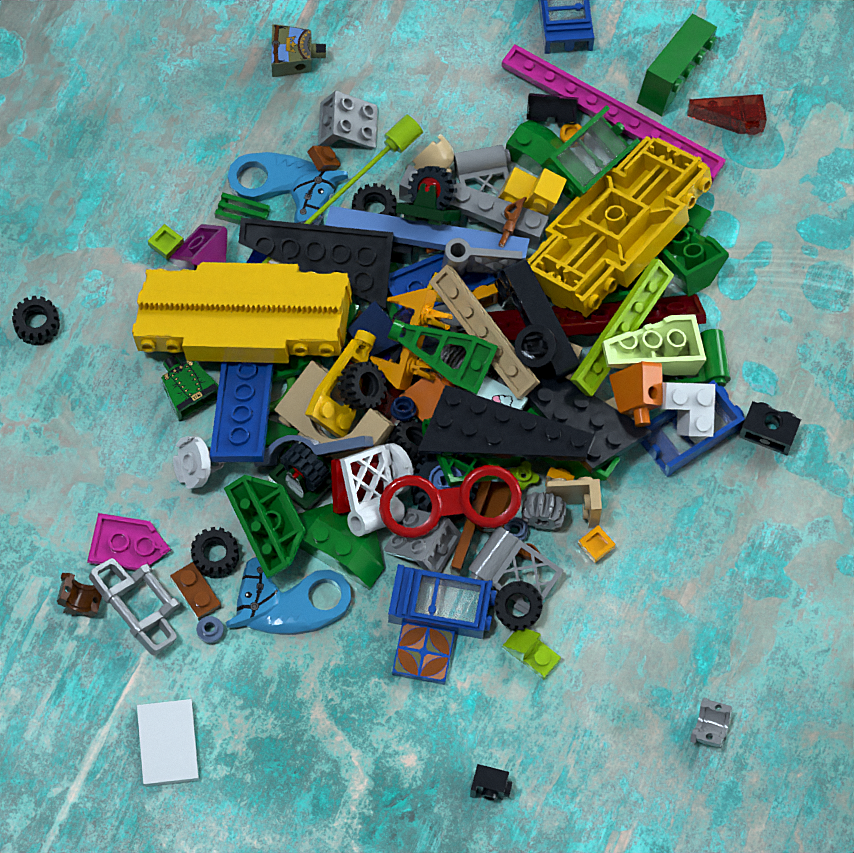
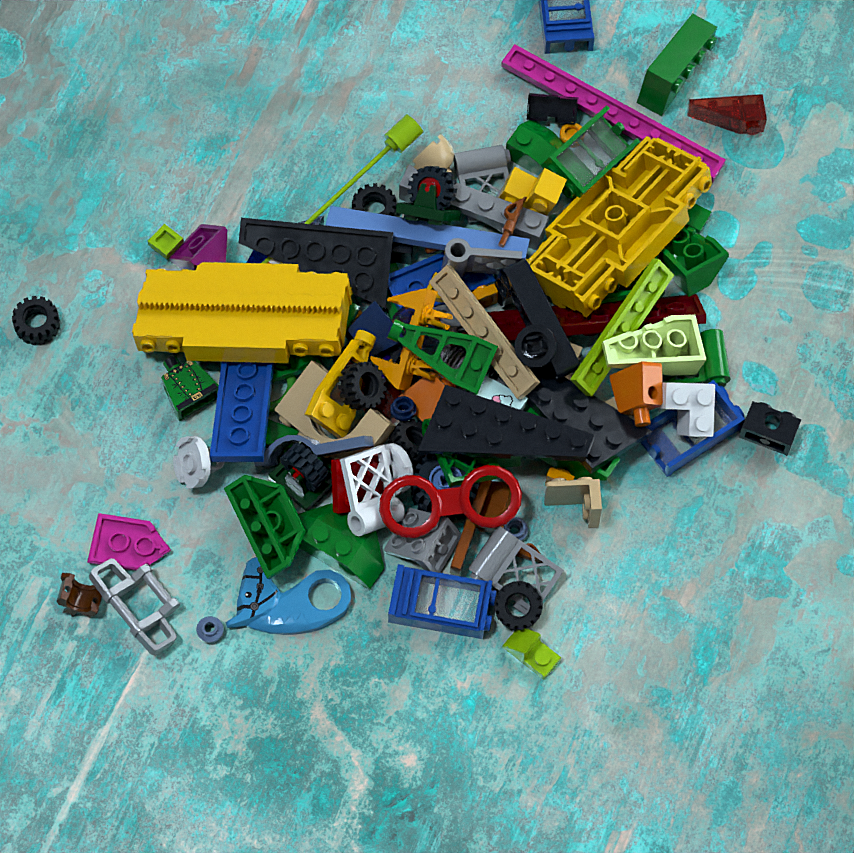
white tile [137,699,199,787] -> none
dark orange plate [170,562,221,621] -> none
black tyre [191,527,239,578] -> none
green tile [214,192,270,225] -> none
dark azure animal [227,152,348,225] -> none
torso [271,24,326,77] -> none
dark orange plate [307,146,341,171] -> none
light grey bracket [318,90,377,150] -> none
tile [392,622,455,685] -> none
black brick [470,764,513,801] -> none
lime plate [509,461,539,491] -> none
light grey gear [521,491,567,530] -> none
light orange plate [578,525,616,563] -> none
light grey piece [690,698,732,748] -> none

